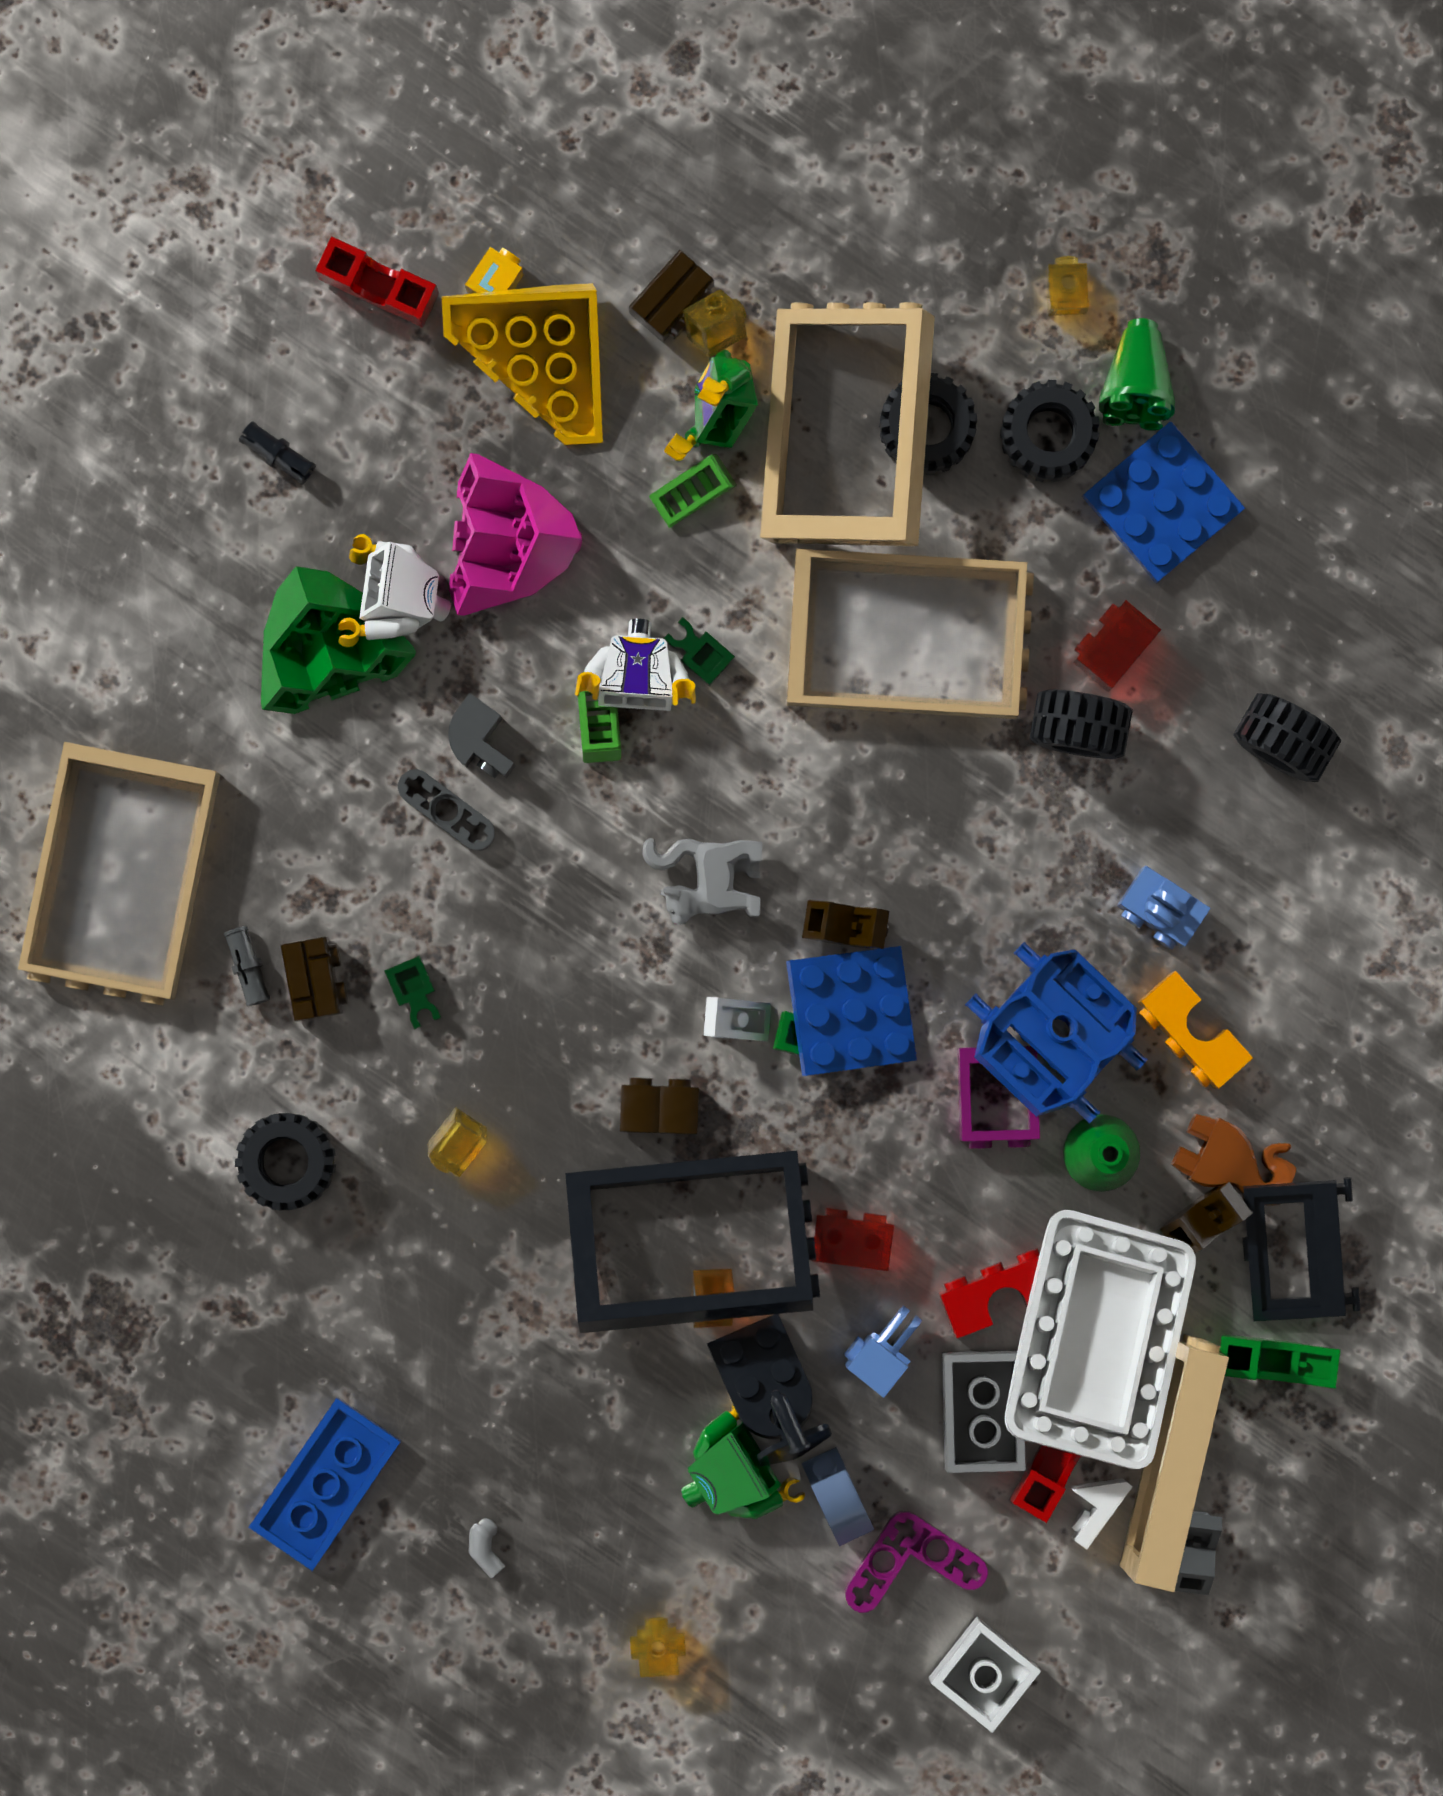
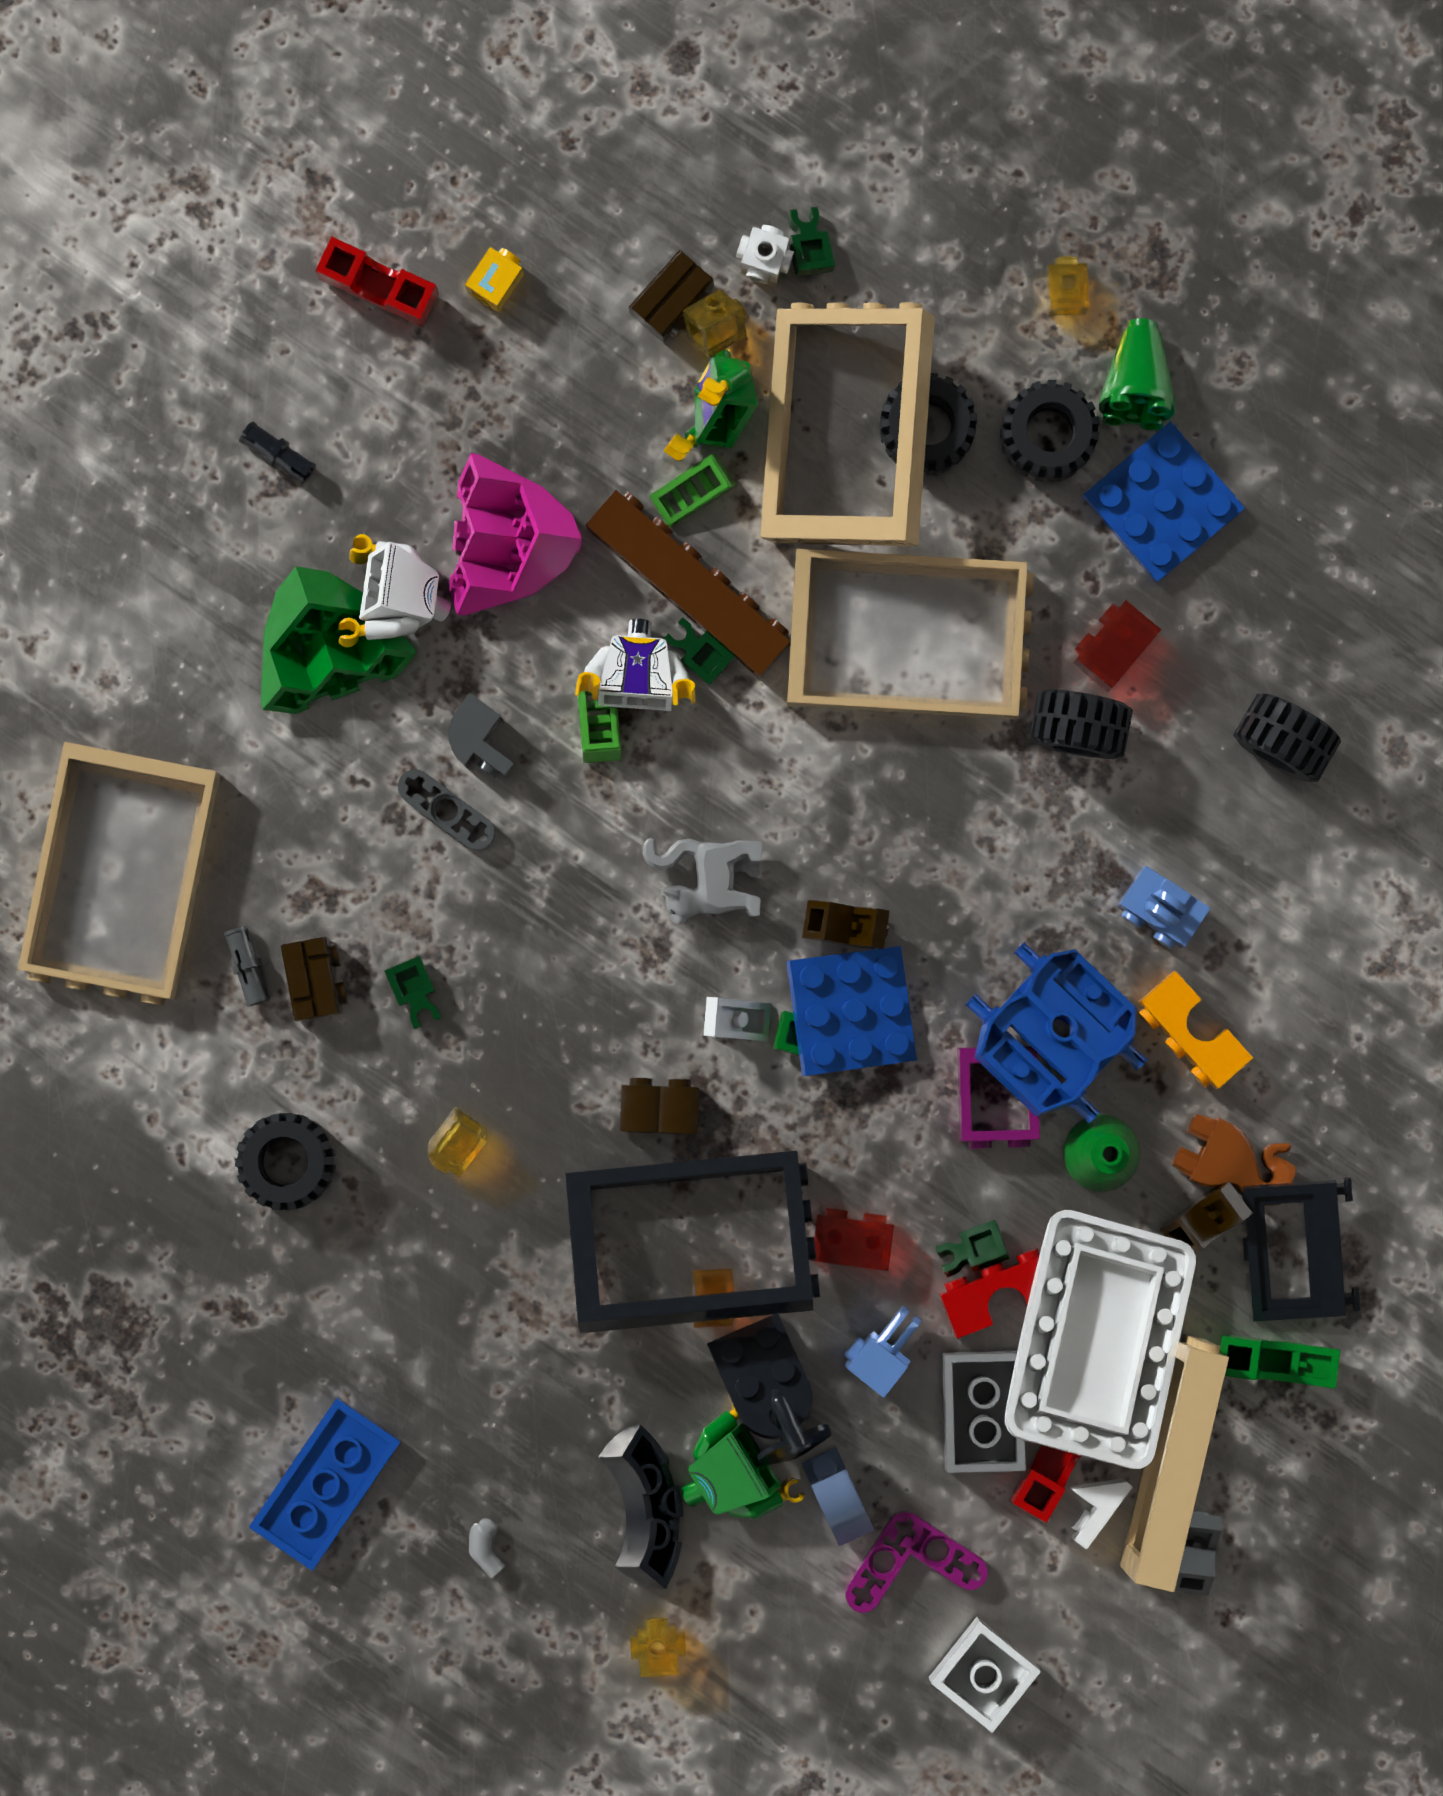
yellow slope [442,283,603,445] -> none
none -> reddish brown brick [586,490,791,680]
none -> black brick [598,1424,683,1589]
none -> white brick [736,225,794,284]
none -> dark green plate [787,206,836,277]
none -> dark green plate [935,1220,1010,1278]

